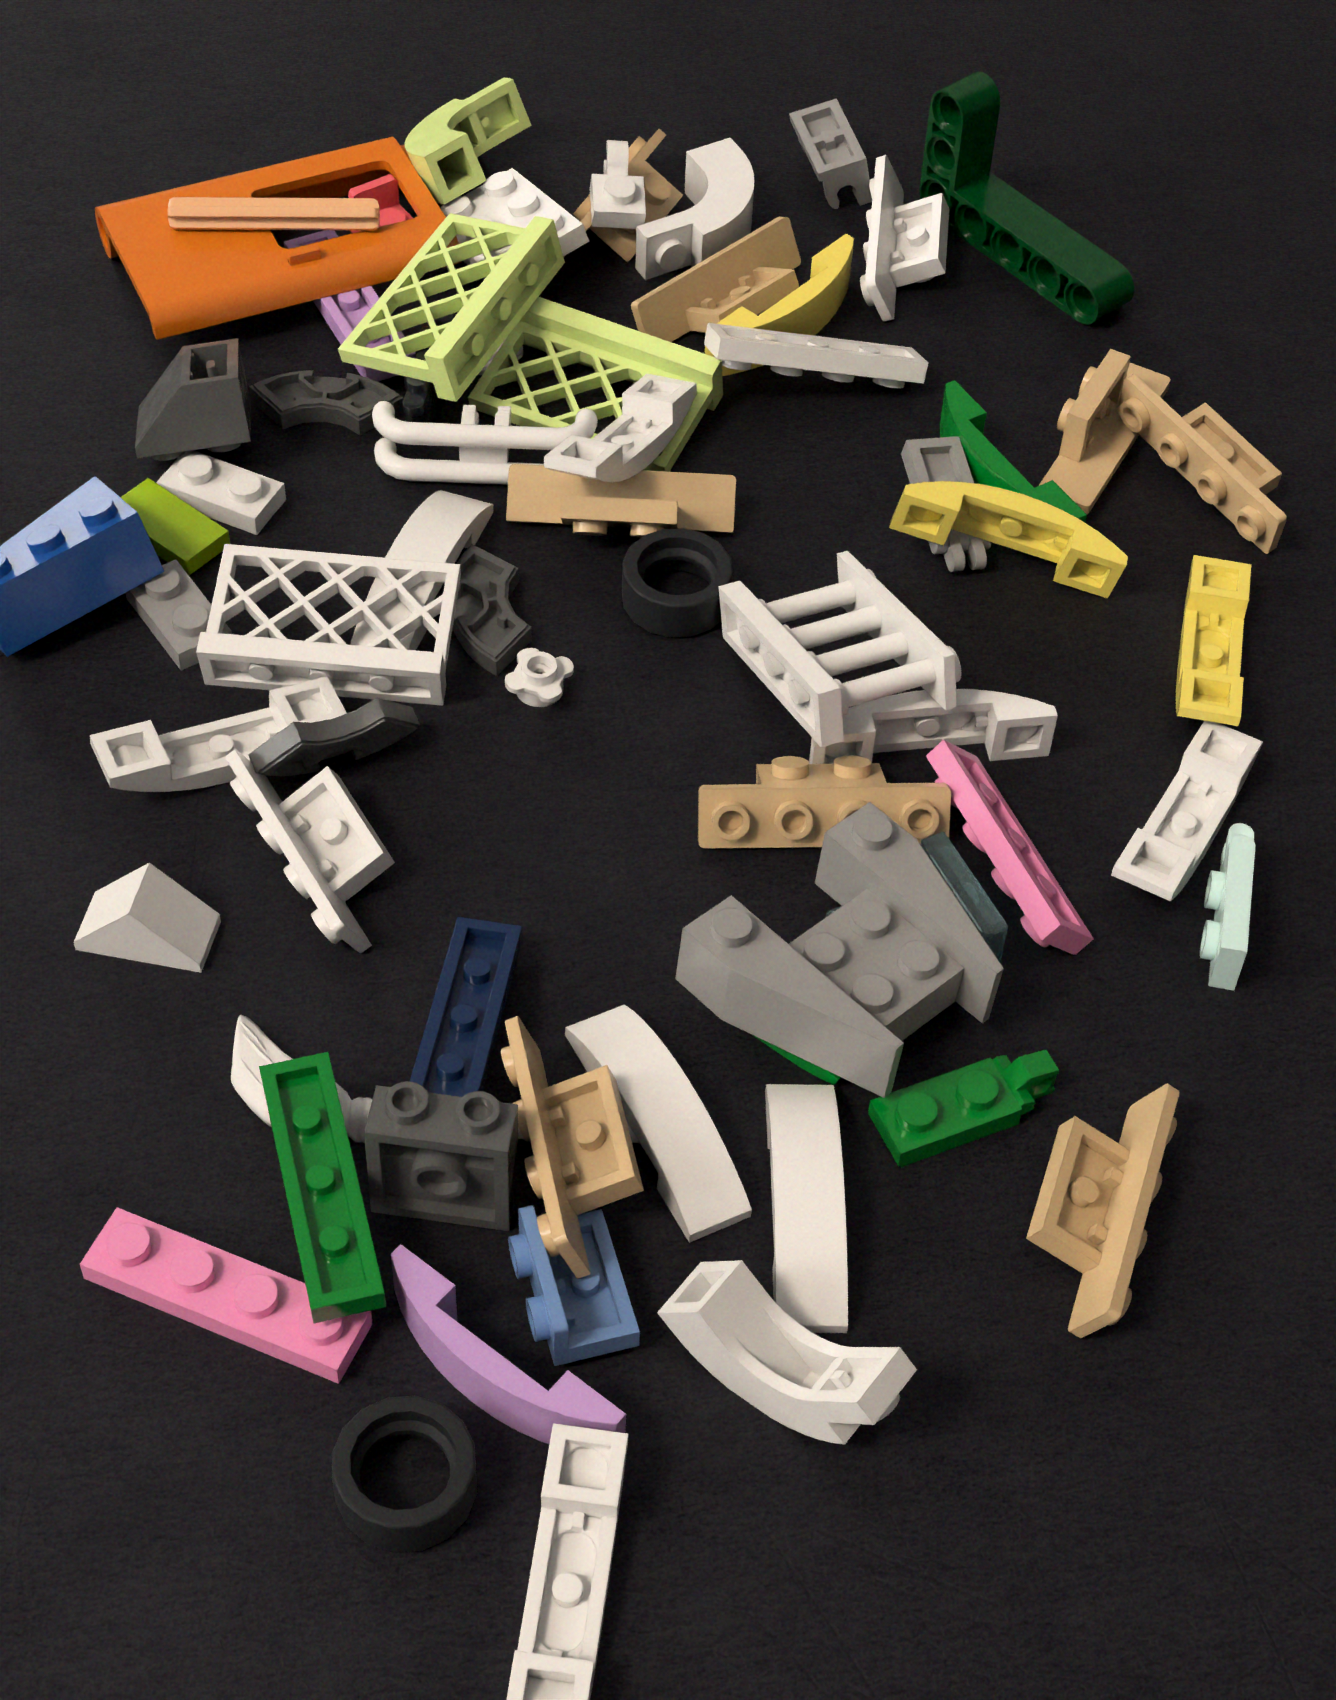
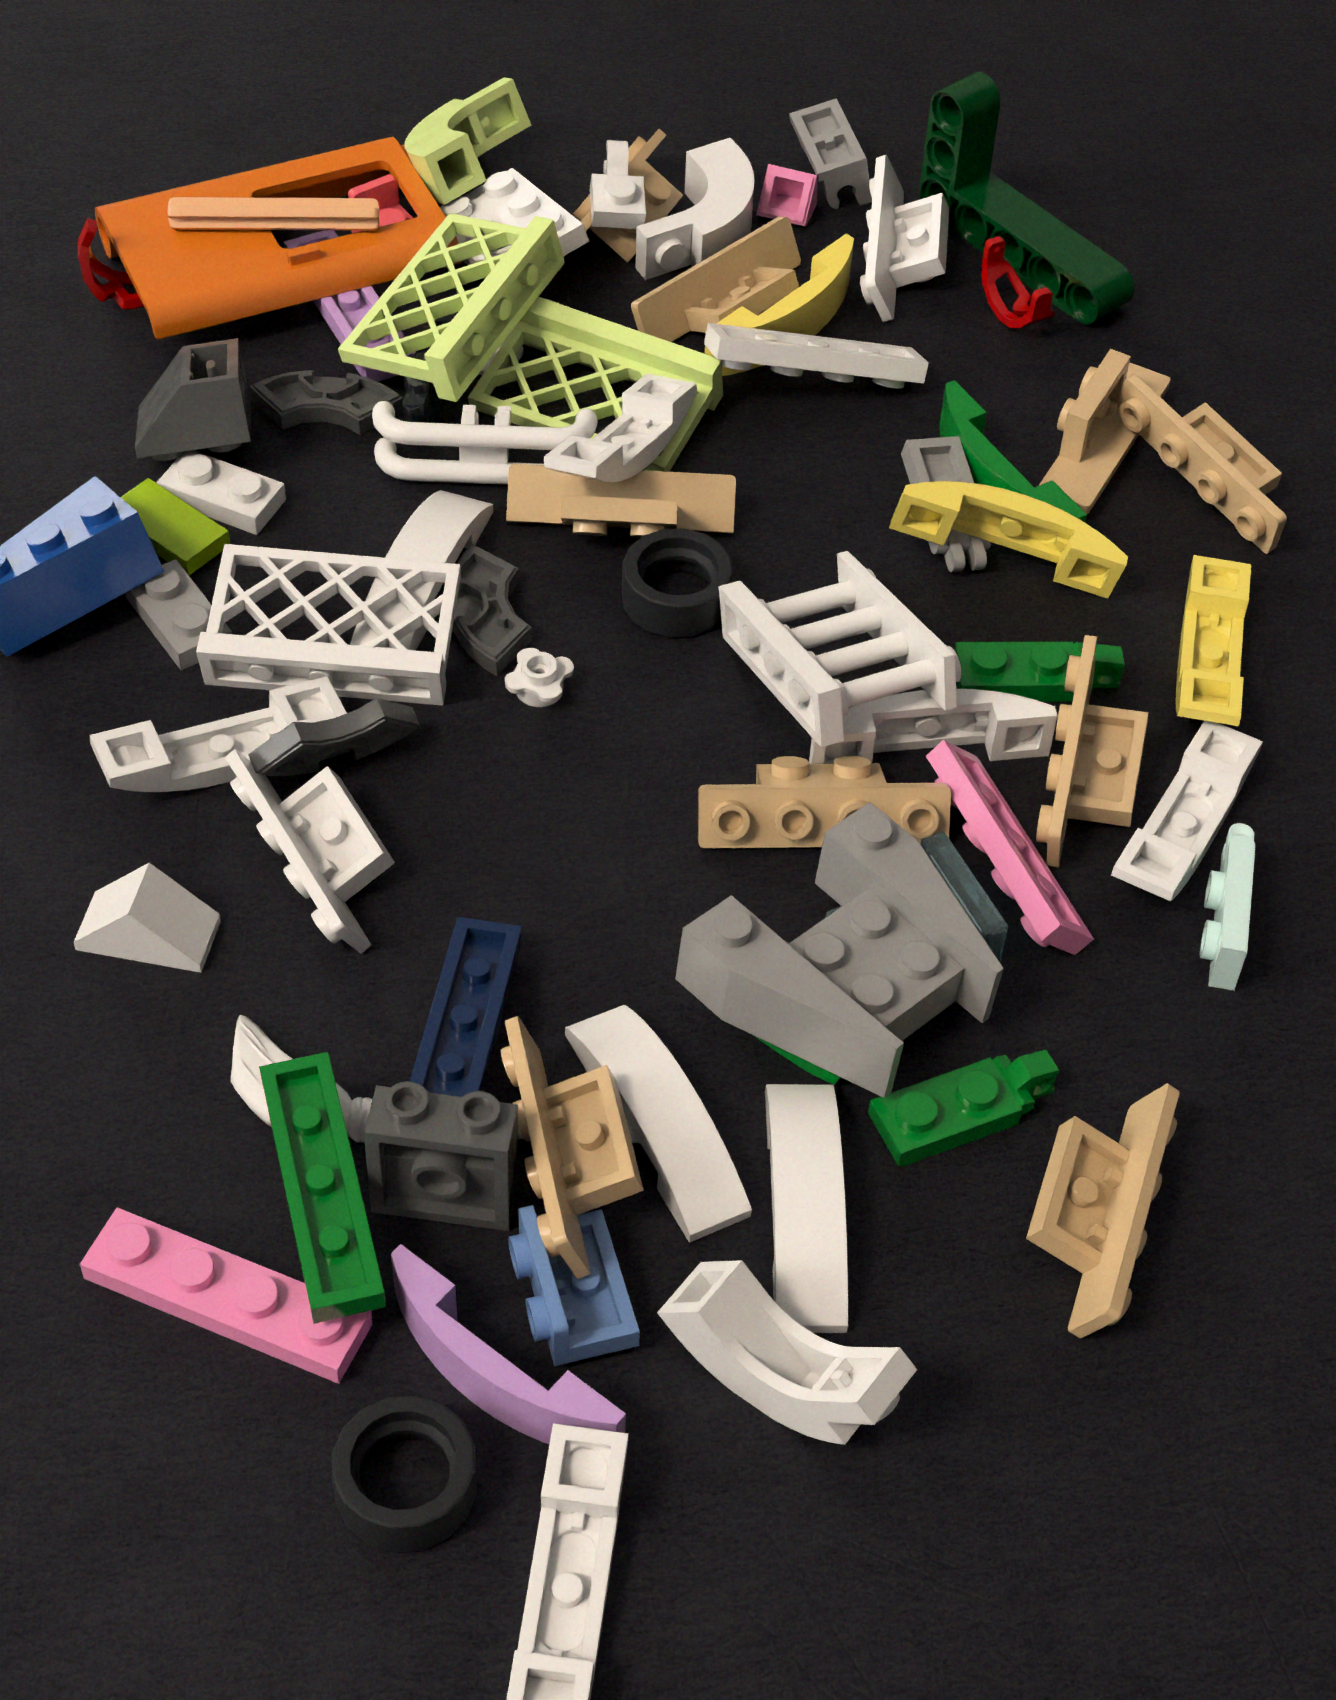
none -> red helmet [78,218,144,309]
none -> bright pink slope [756,164,818,227]
none -> green hinge [954,642,1125,702]
none -> red helmet [981,236,1055,328]
none -> tan bracket [1036,635,1149,867]

